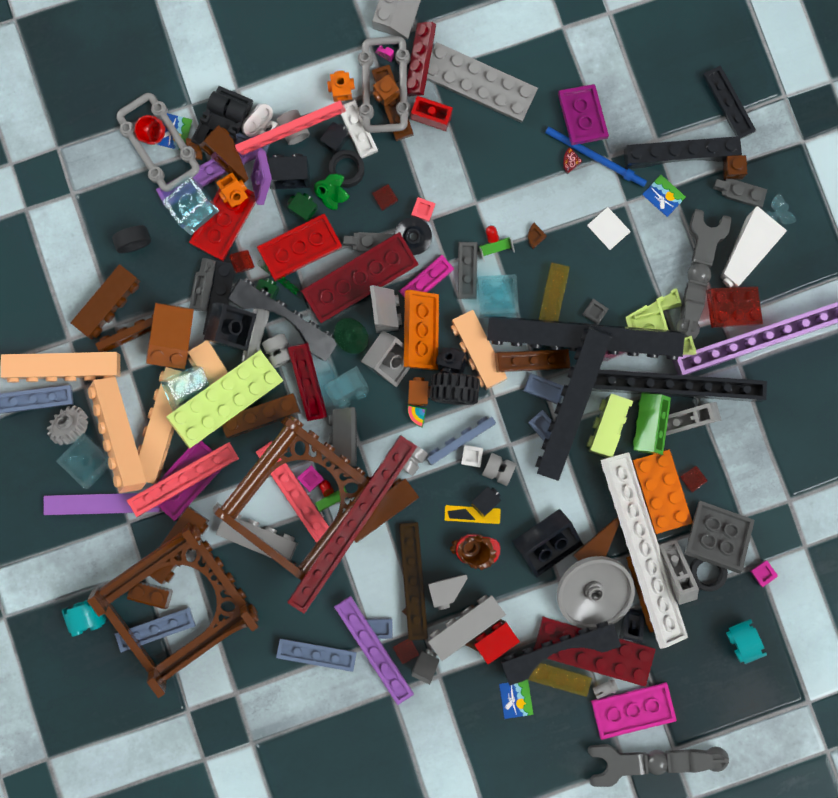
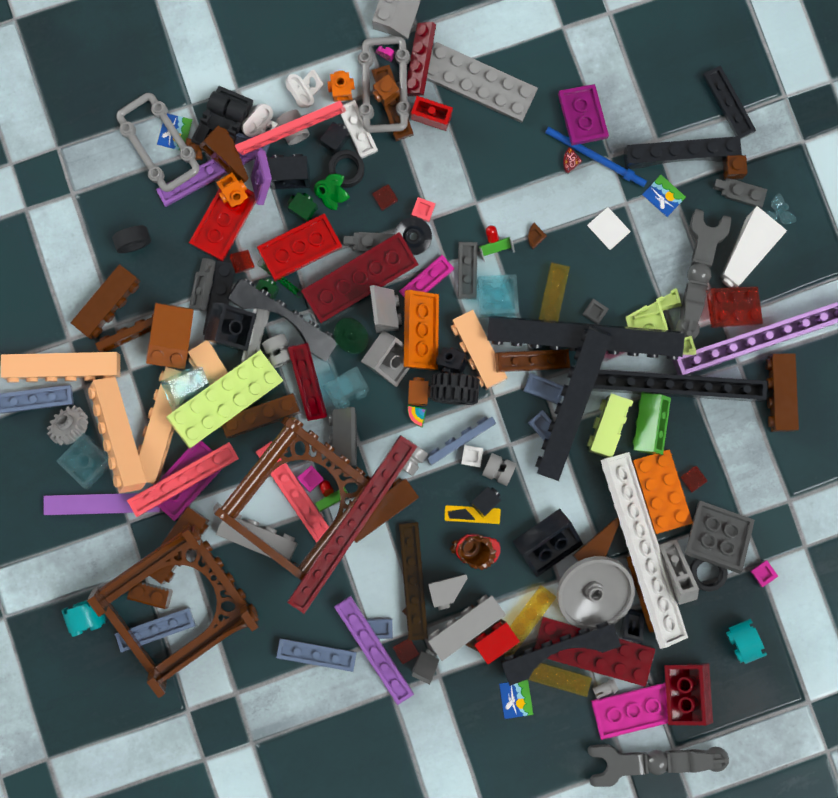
red hair [134,115,166,145] -> none
clear light blue brick [163,176,220,235] -> none
light grey slope [666,402,722,435] -> none
none -> white bracket [286,70,323,108]
none -> clear yellow plate [503,585,556,656]
none -> dark red slope [664,663,713,726]
none -> reddish brown brick [766,353,799,432]

